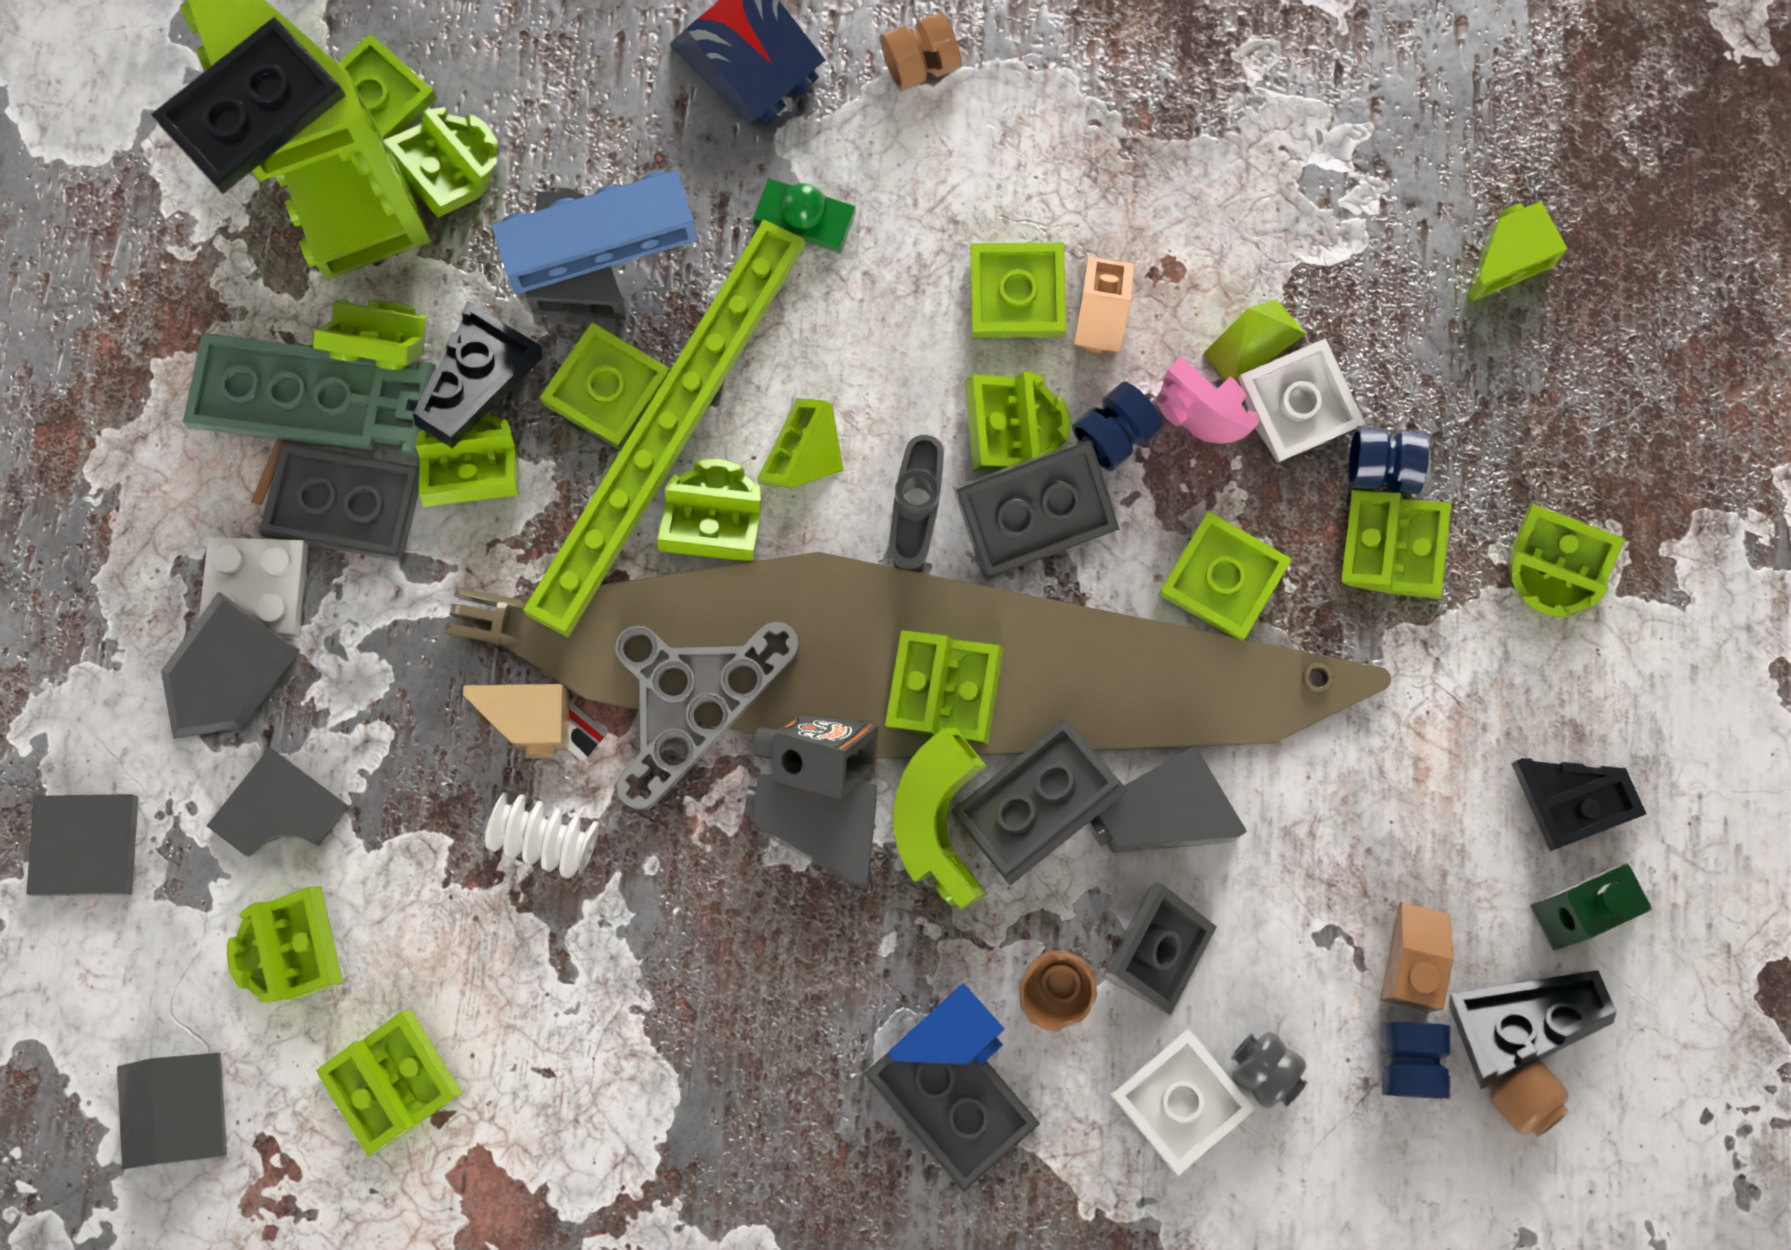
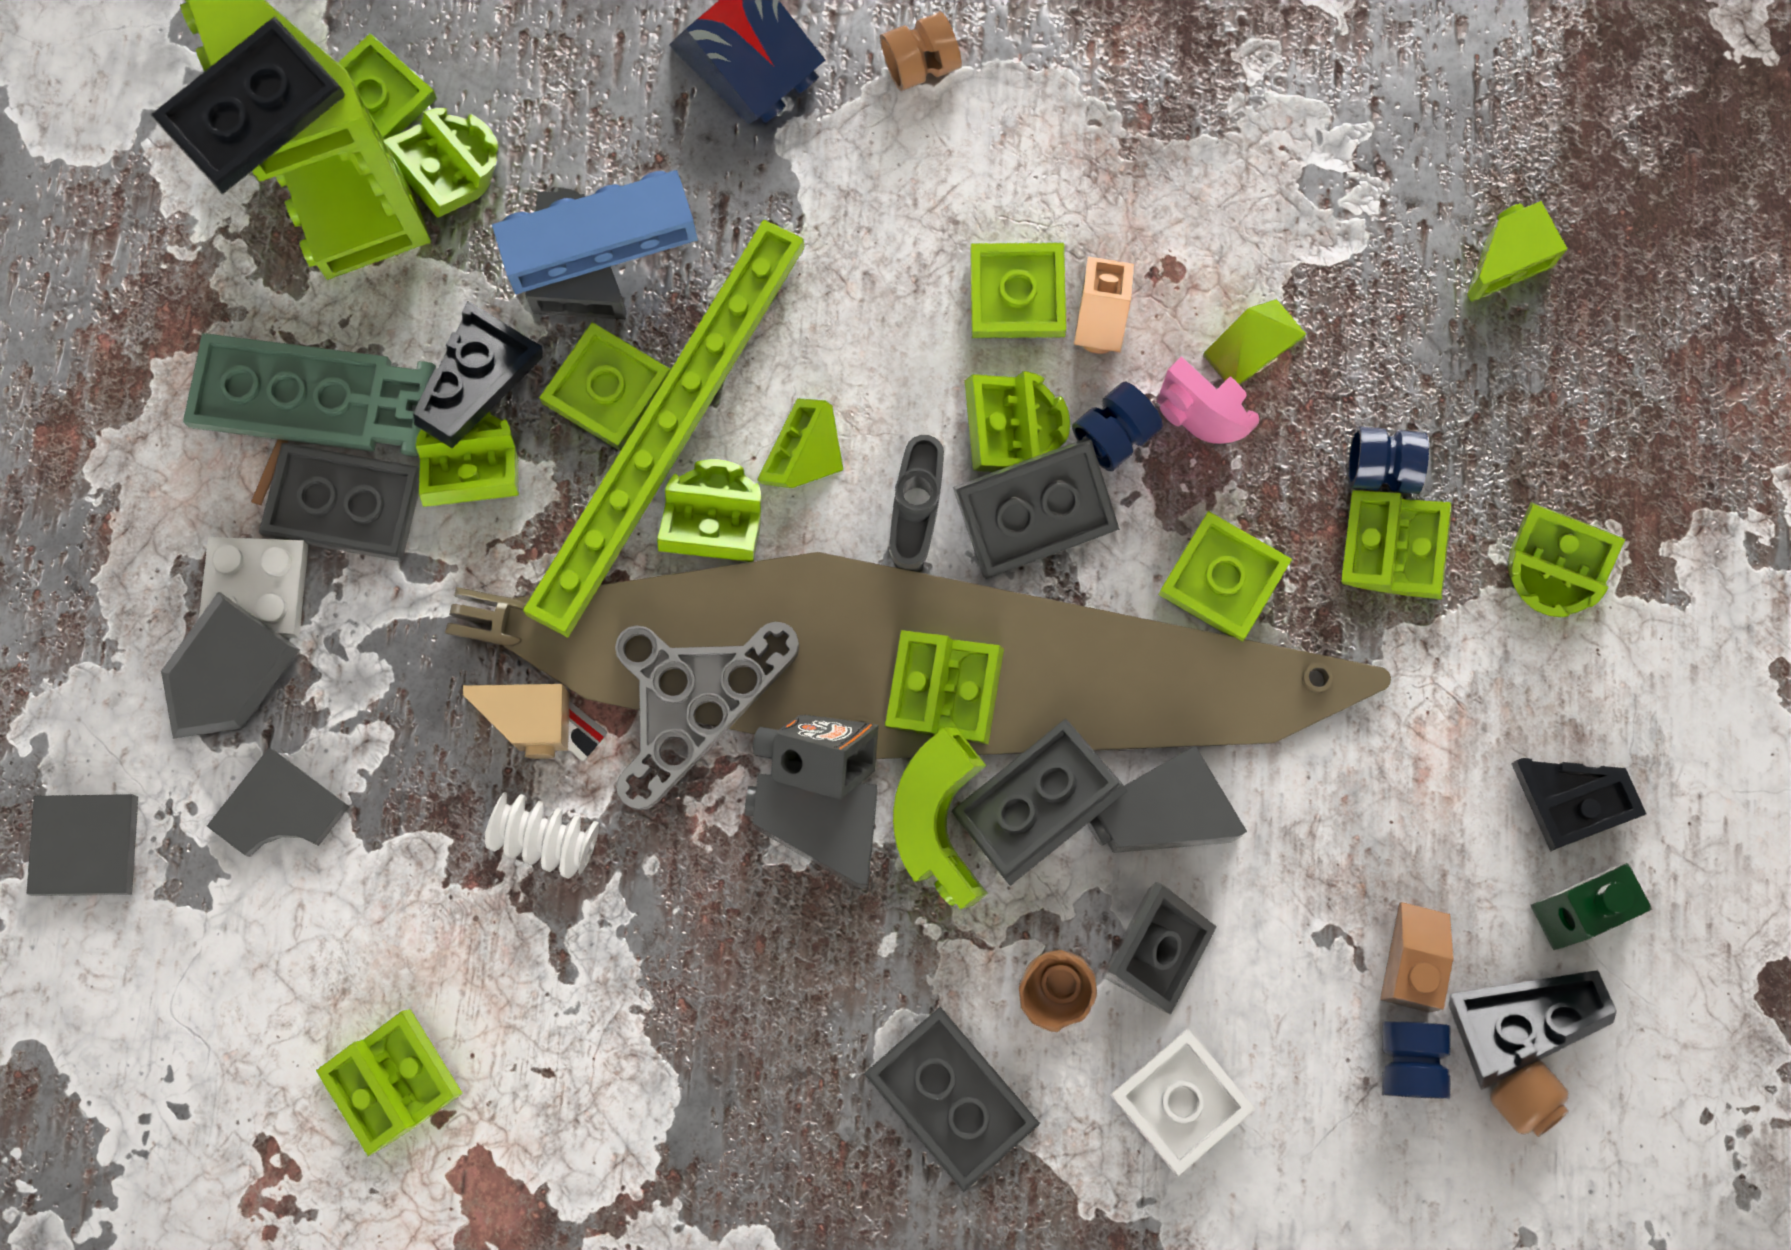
dark grey slope [117,1053,227,1170] -> none
lime slope [227,886,343,1002] -> none
lime slope [313,299,427,370] -> none
green tile [753,178,856,253] -> none
blue slope [887,982,1005,1066] -> none
dark grey piece [1231,1032,1307,1108] -> none
white slope [1238,338,1365,463] -> none

